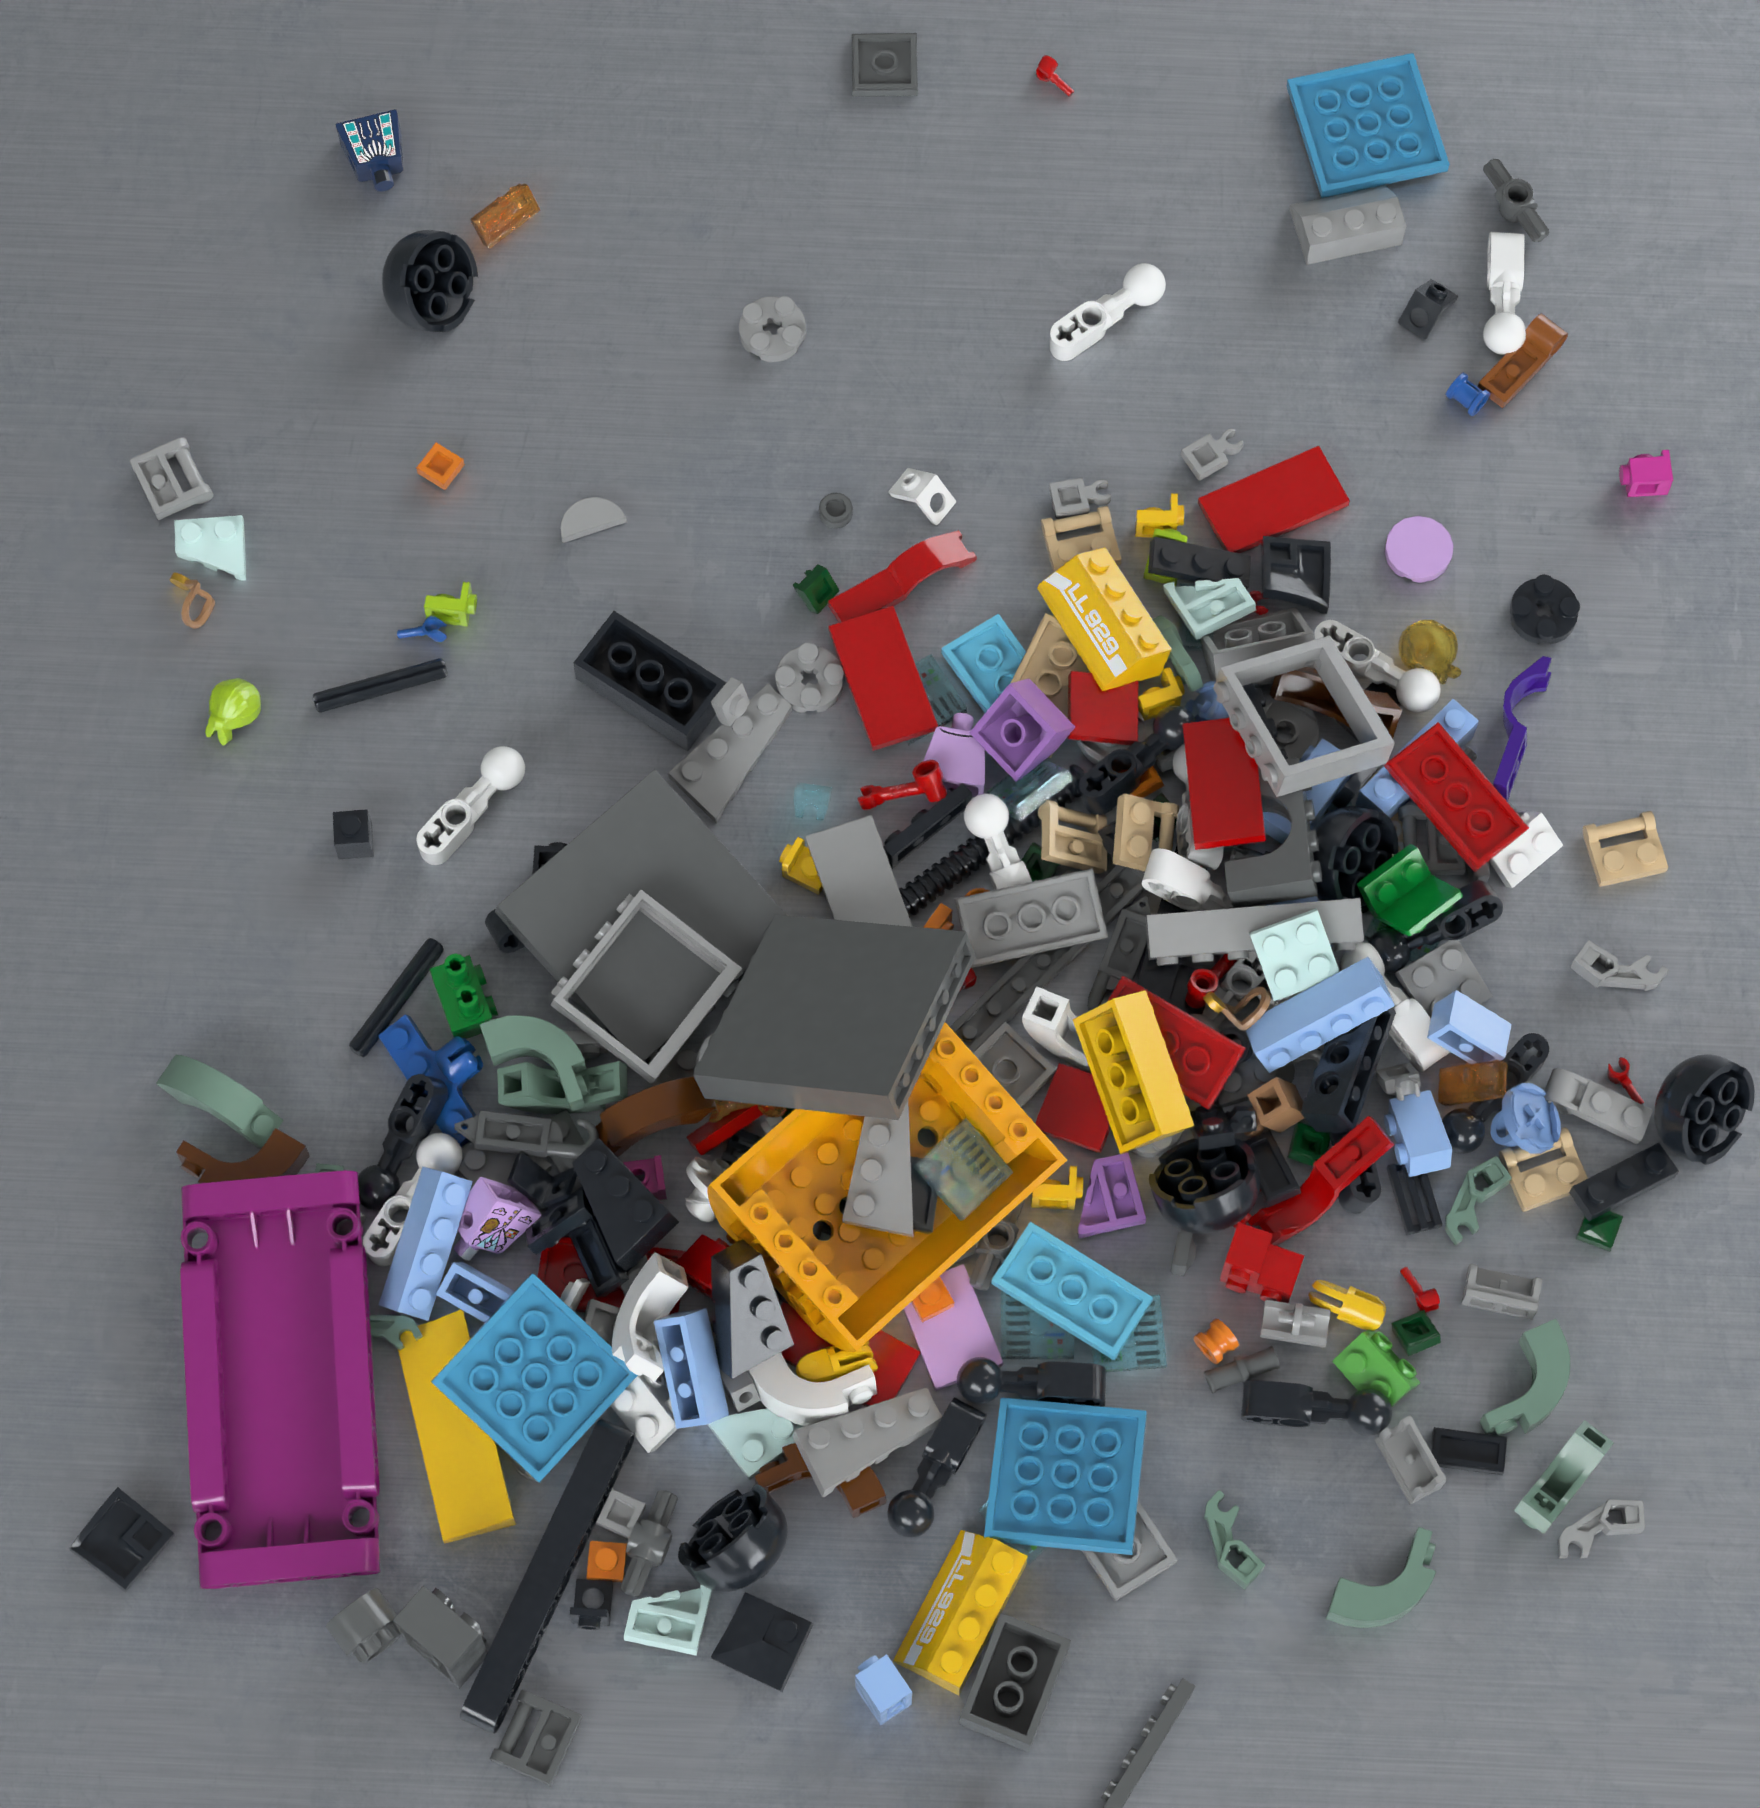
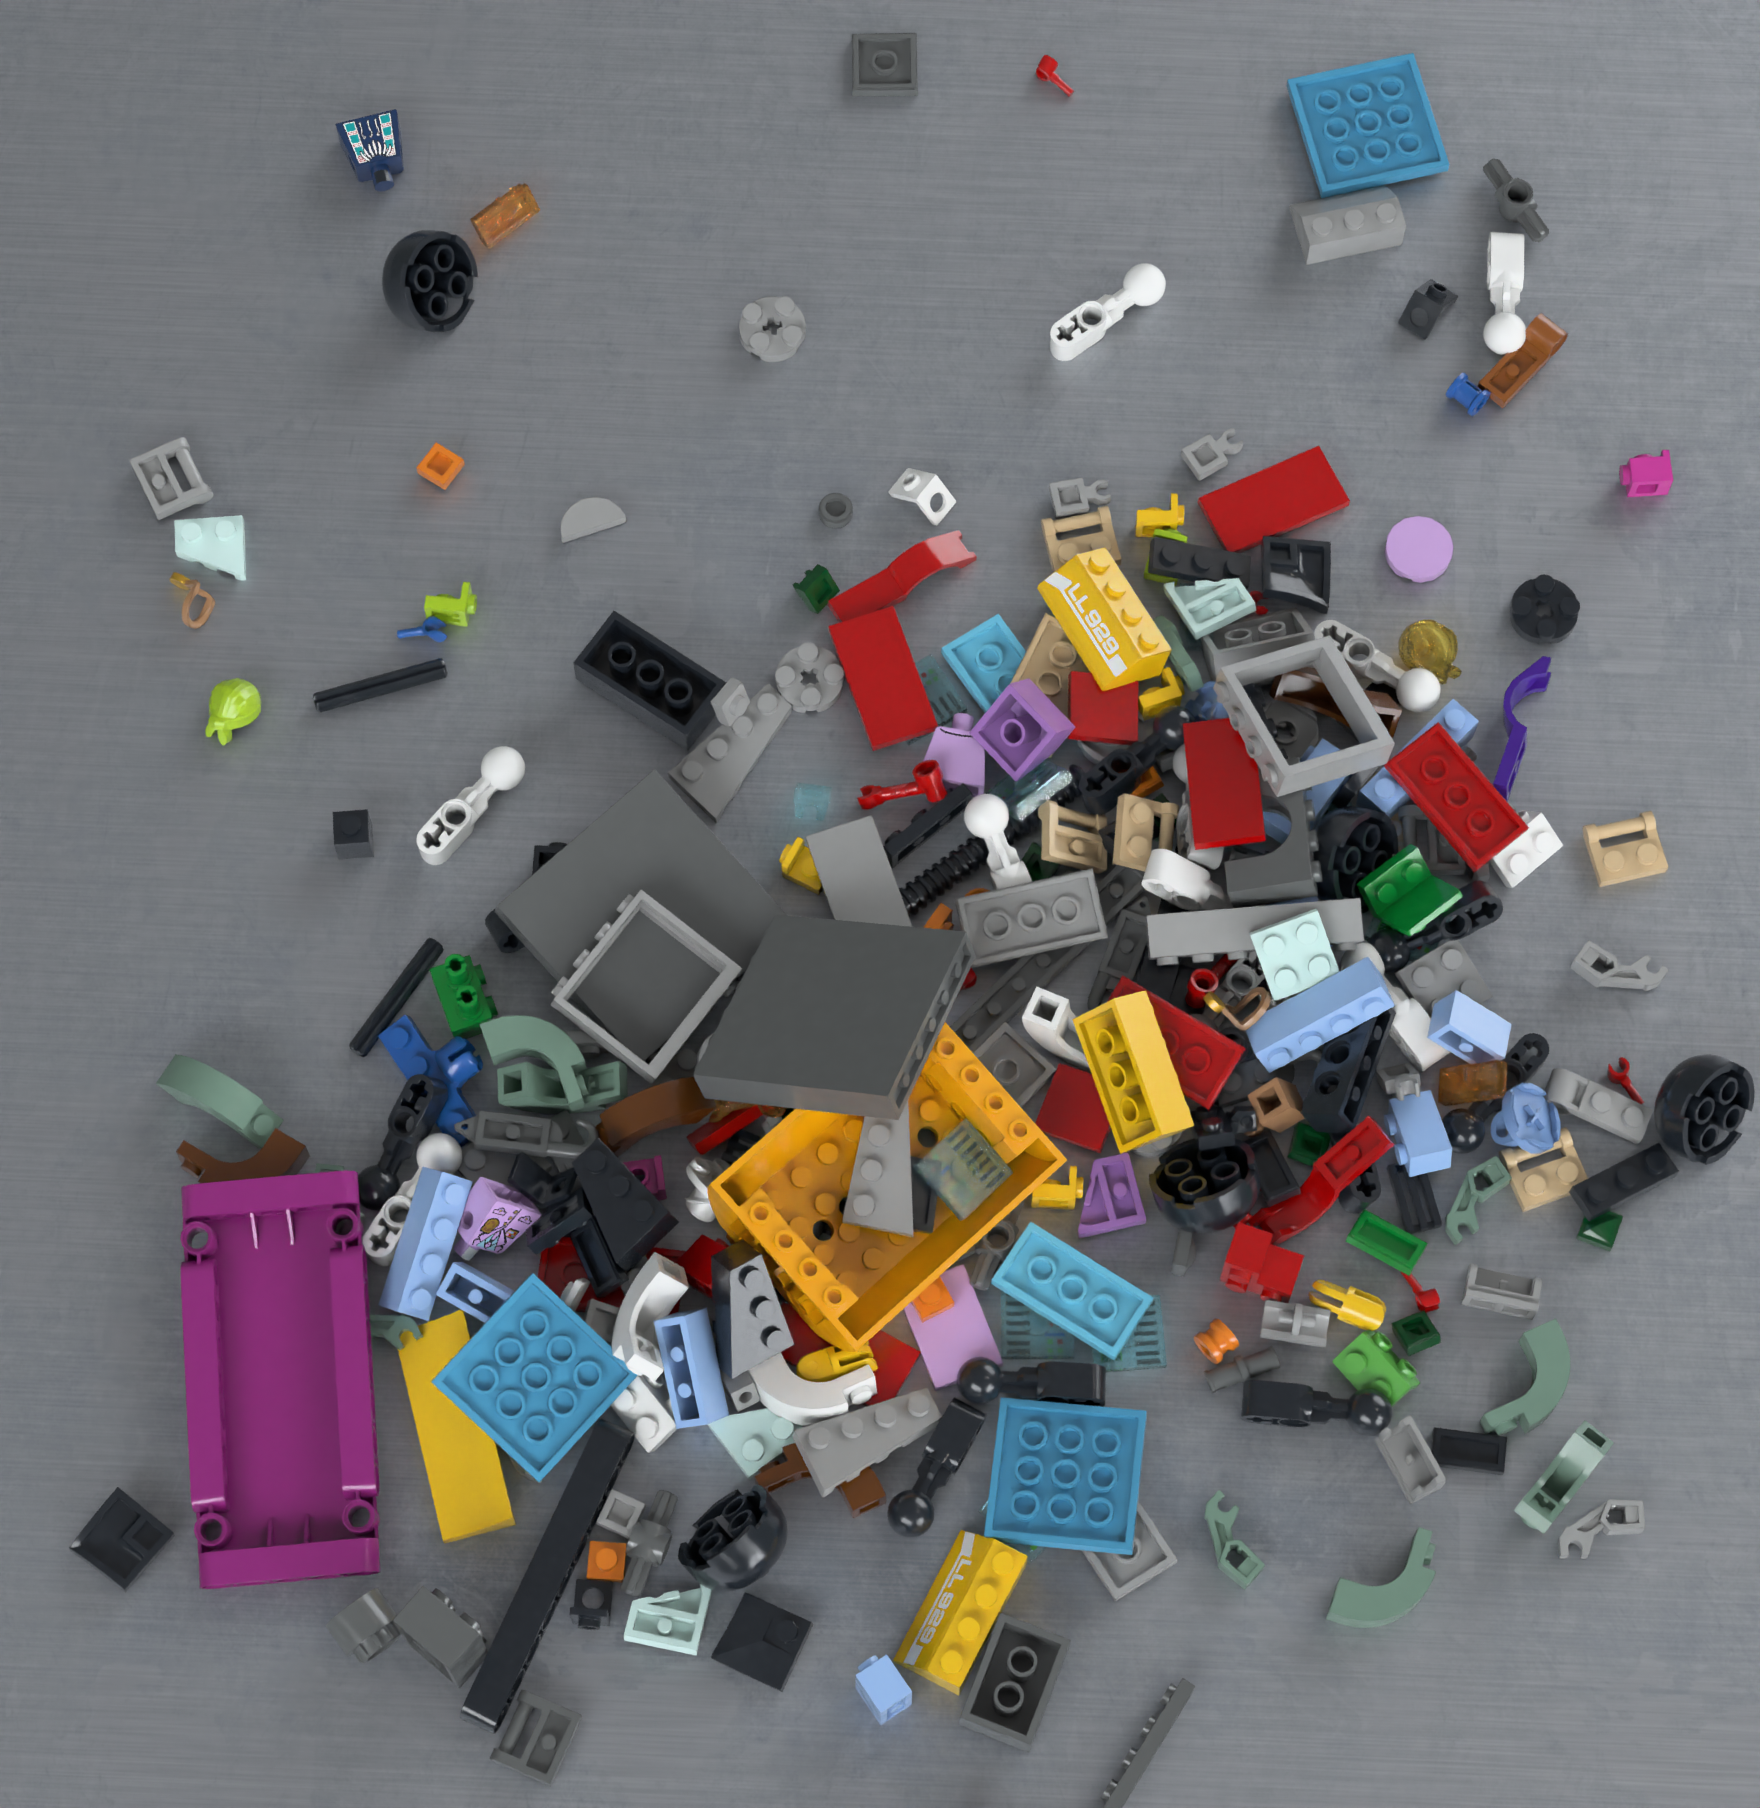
none -> green tile [1346,1209,1428,1276]

